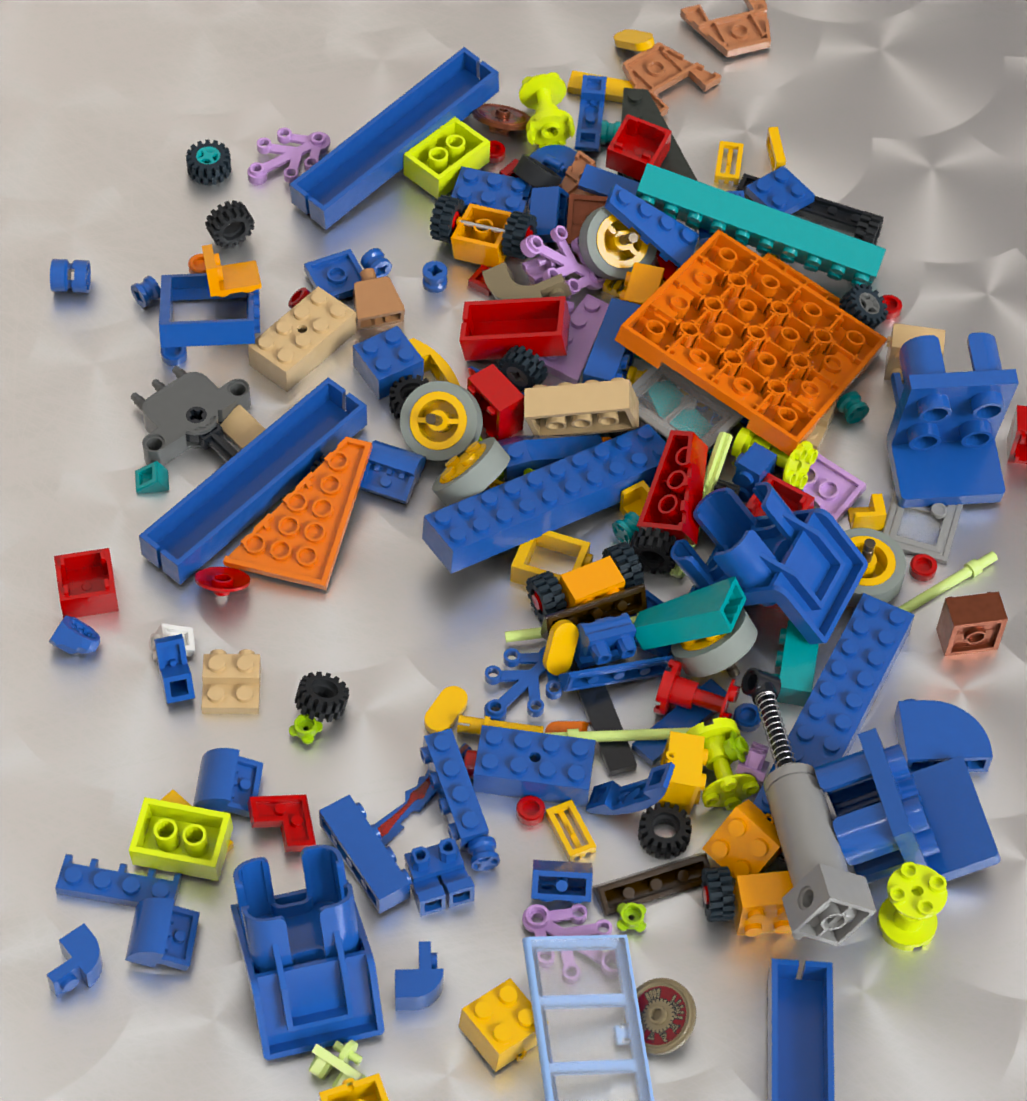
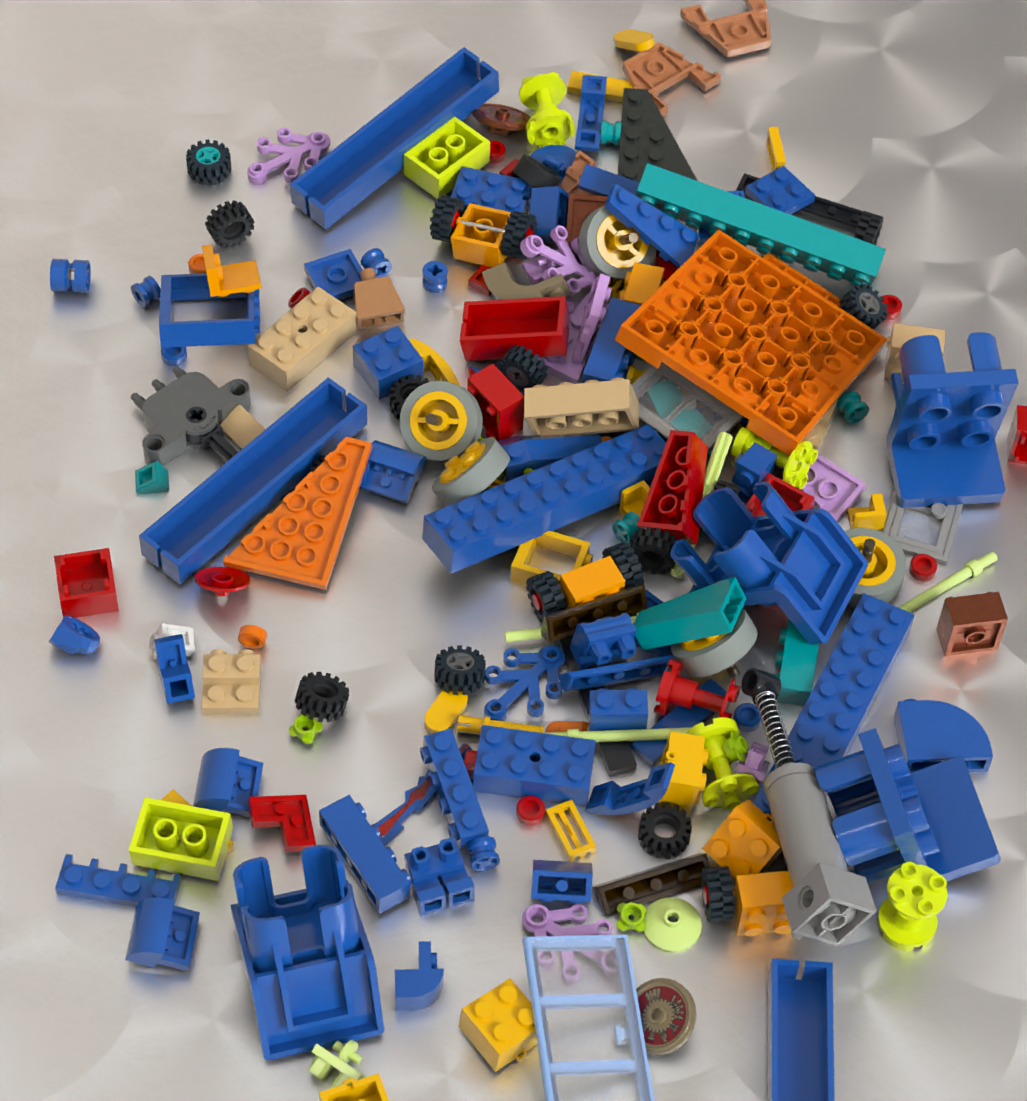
blue brick [46,923,102,997] -> none
yellow tile [543,619,579,675] -> none
red container [606,114,672,181] -> none
yellow tile [714,141,744,185] -> none
none -> orange tile [238,625,267,649]
none -> black wheel [434,645,486,695]
none -> lavender wing [571,274,612,364]
none -> blue brick [588,688,649,731]
none -> yellowish green dish [643,897,702,952]

